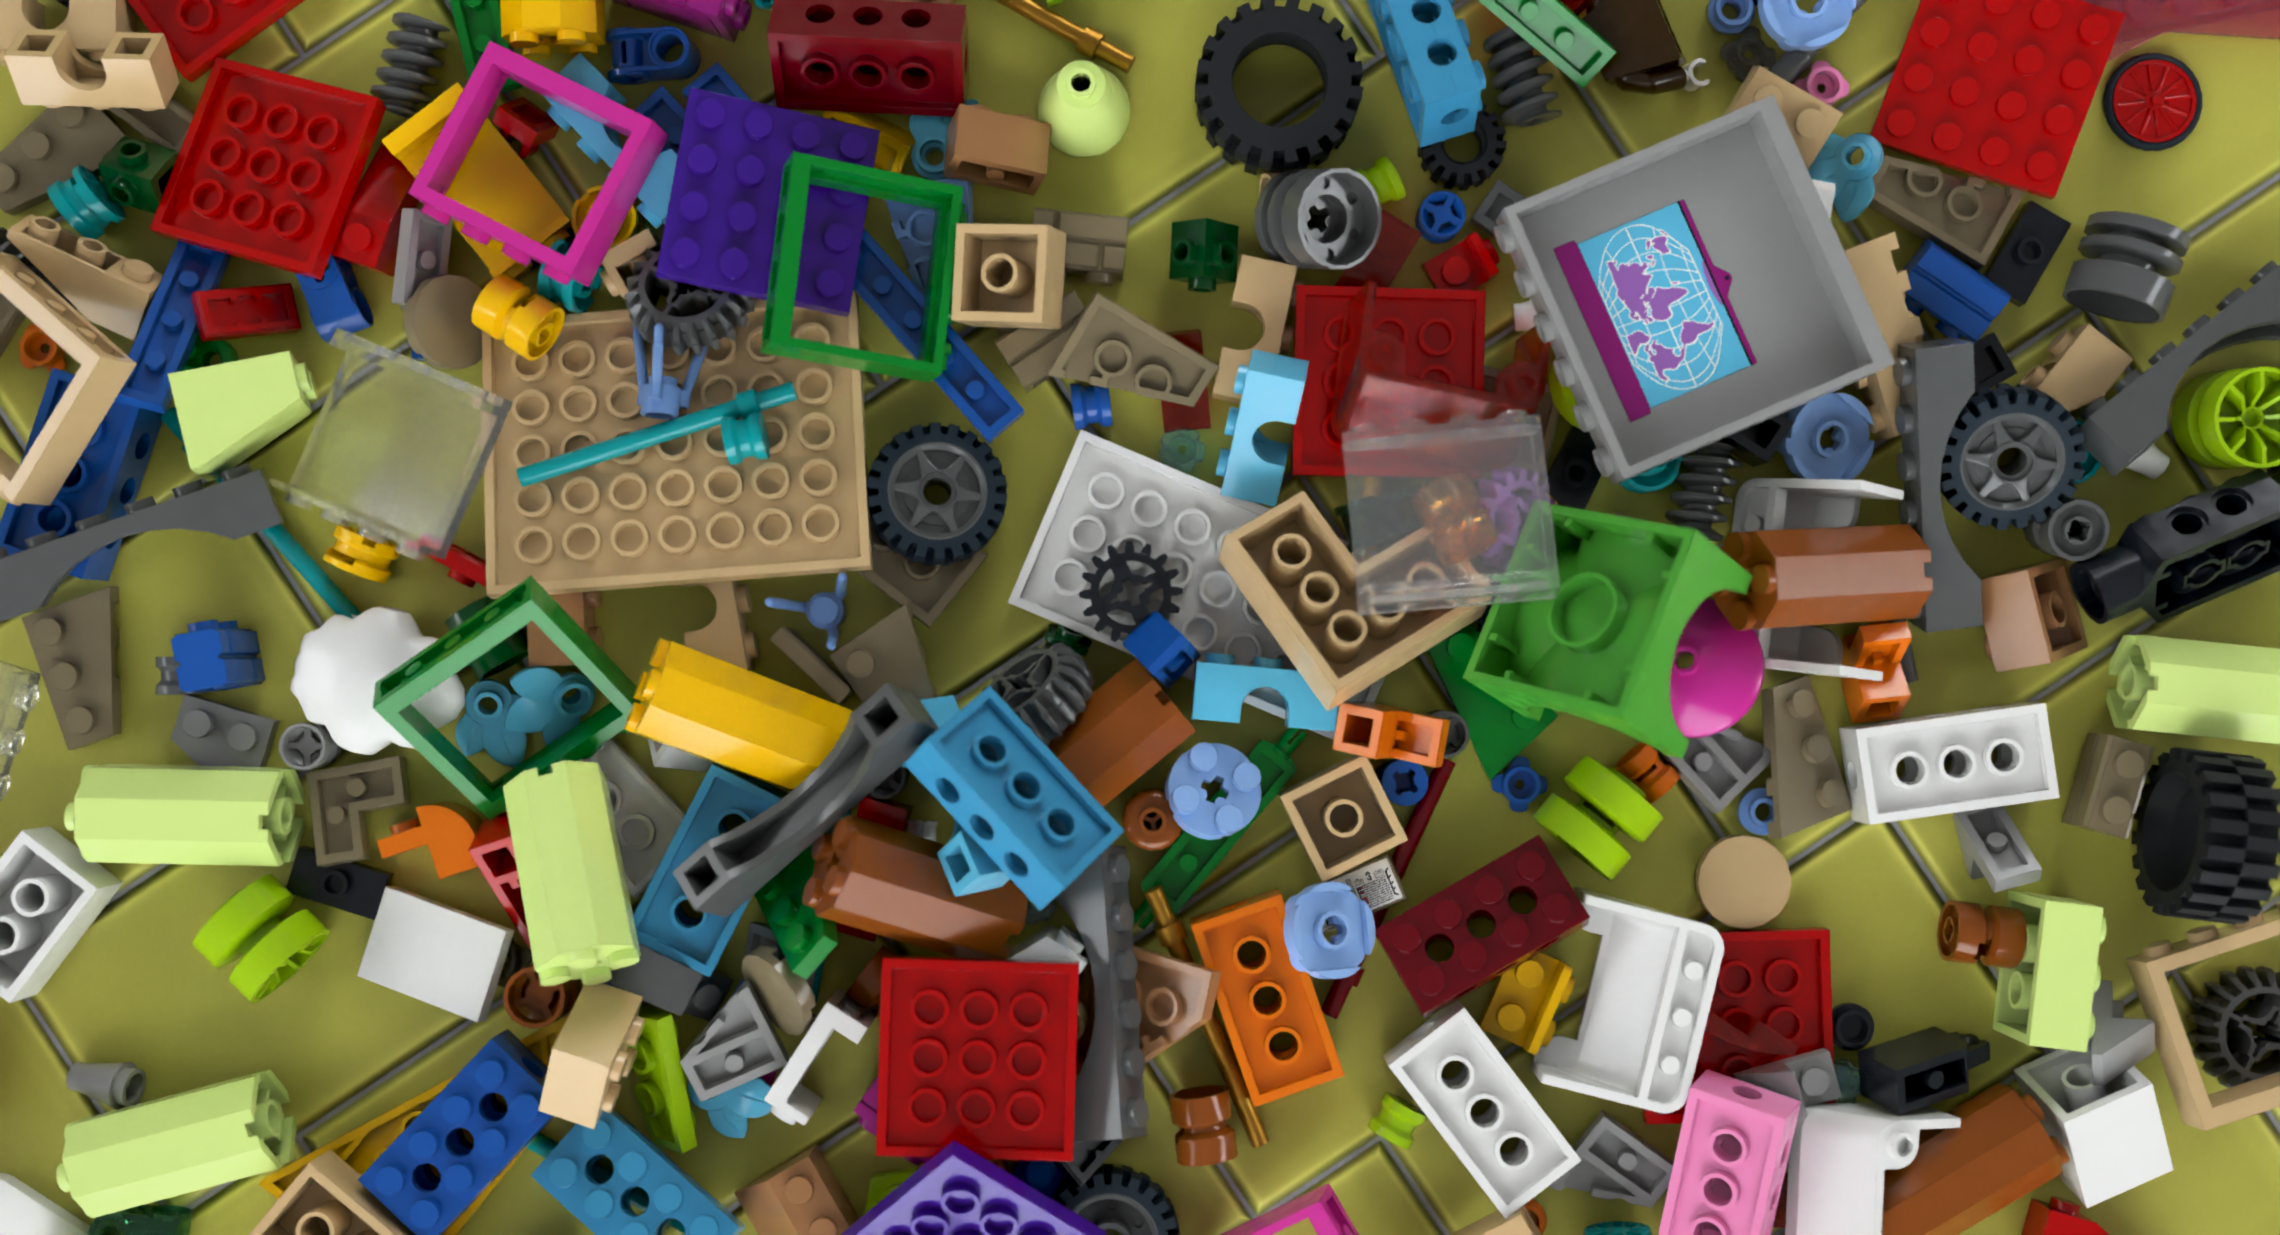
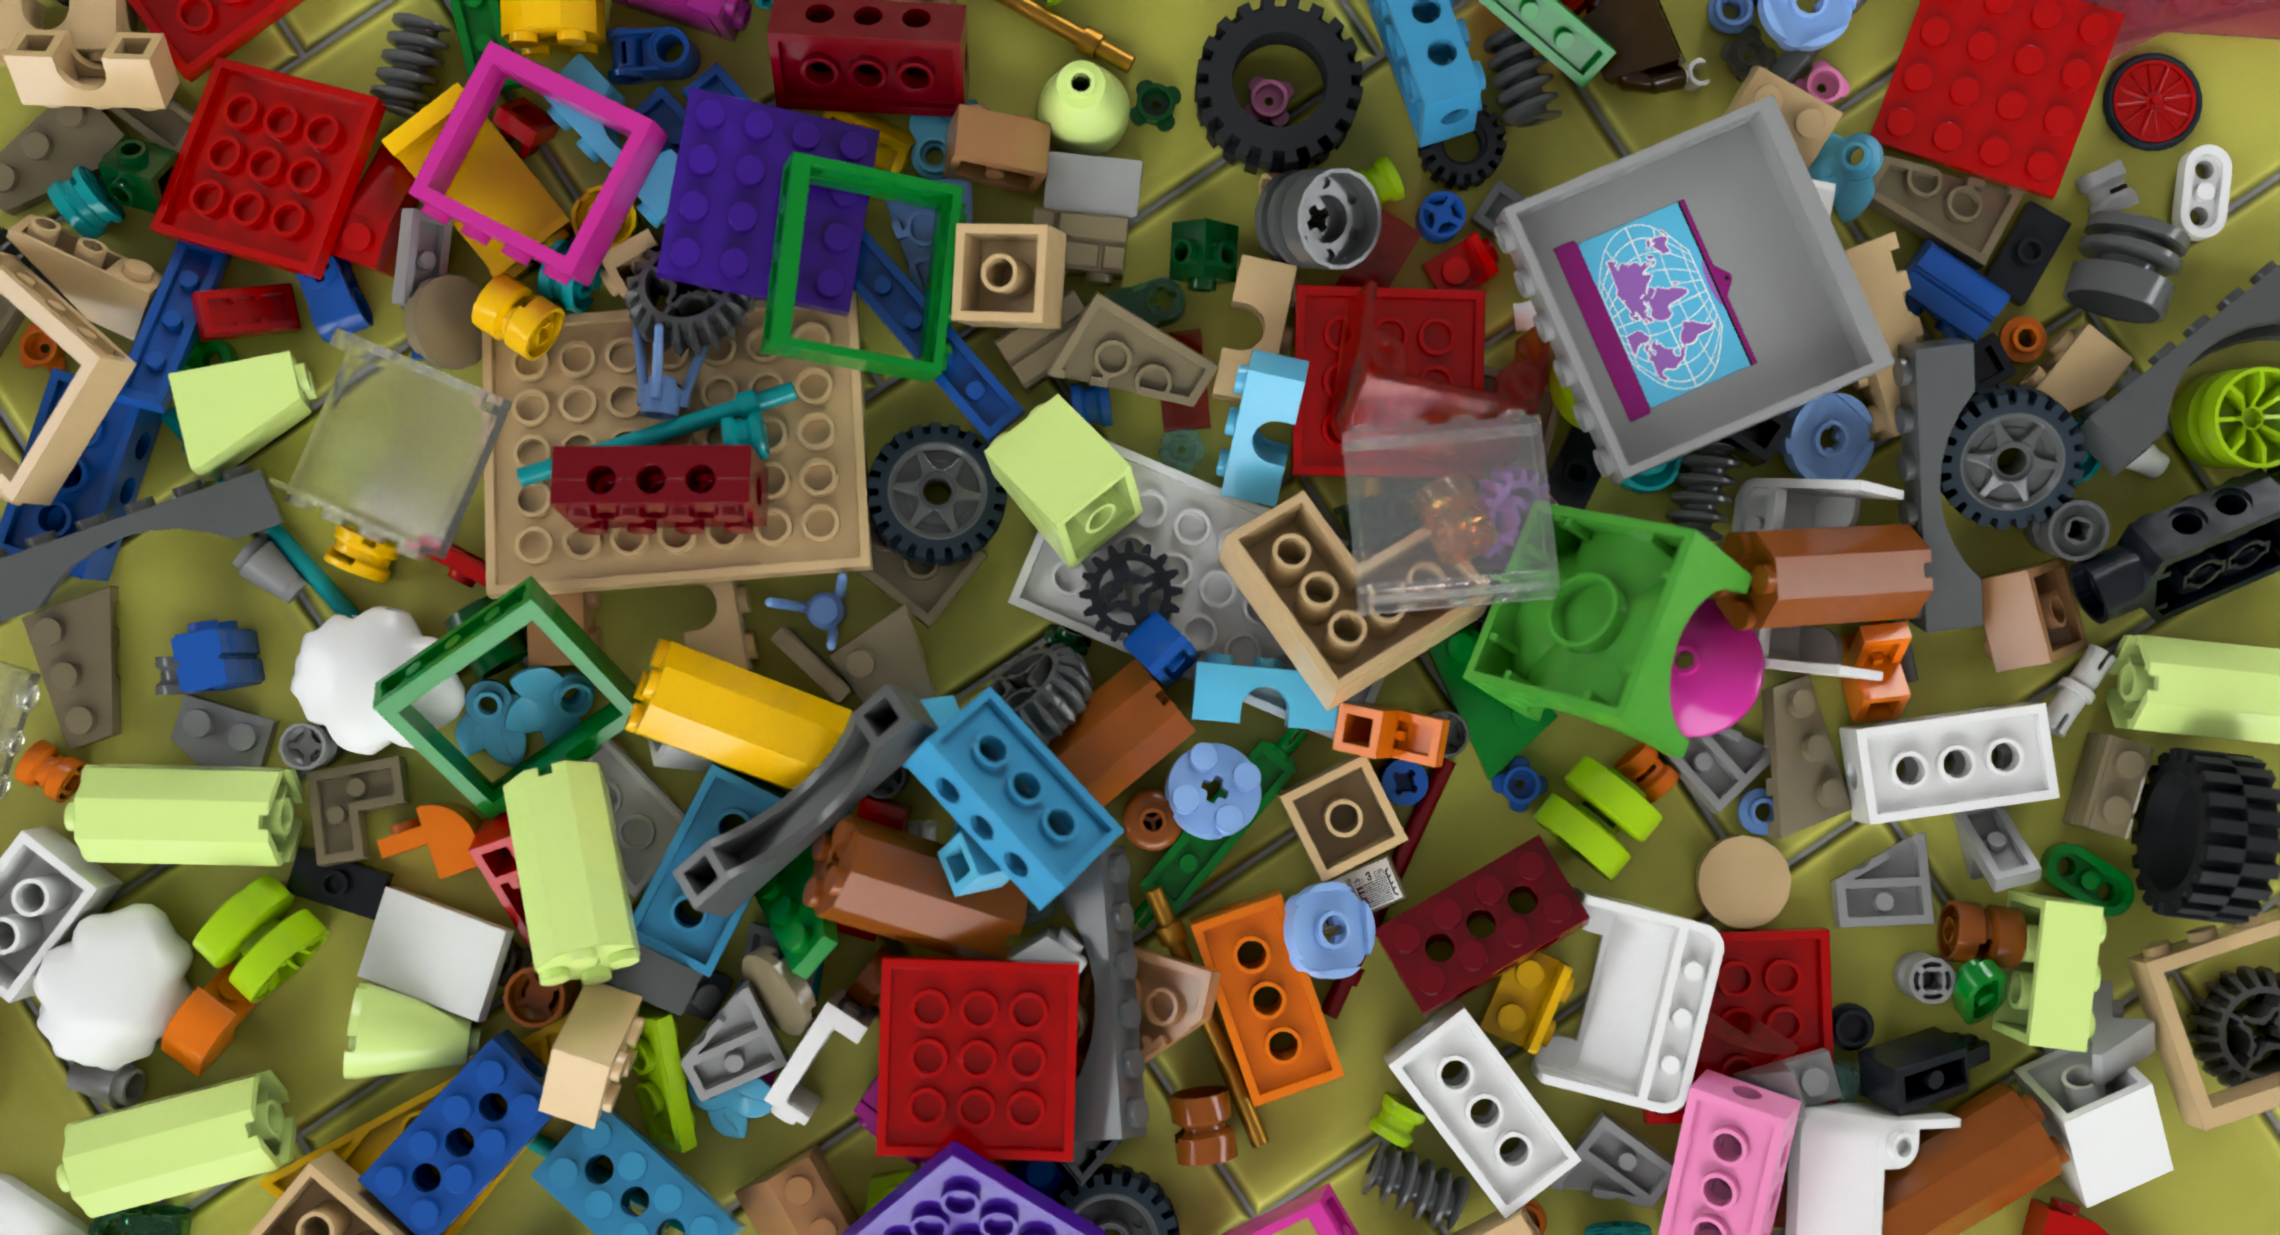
none -> orange wheel [15,740,87,803]
none -> white piece [33,903,194,1071]
none -> orange brick [161,961,263,1077]
none -> light grey cone [232,536,308,604]
none -> yellowish green cone [343,983,482,1079]
none -> dark red brick [550,445,769,535]
none -> yellowish green slope [984,394,1143,570]
none -> light grey panel [1043,151,1143,218]
none -> clear green piece [1103,277,1186,328]
none -> dark green plate [1130,80,1181,132]
none -> bright pink plate [1244,76,1294,127]
none -> dark grey piece [1361,1142,1470,1230]
none -> light grey wing [1830,833,1935,928]
none -> light grey wheel [1893,951,1956,1005]
none -> green plate [1953,958,2007,1025]
none -> orange plate [1998,316,2047,364]
none -> green plate [2040,843,2134,917]
none -> white pin [2047,644,2117,738]
none -> light grey wheel [2075,159,2141,215]
none -> white plate [2172,144,2233,241]

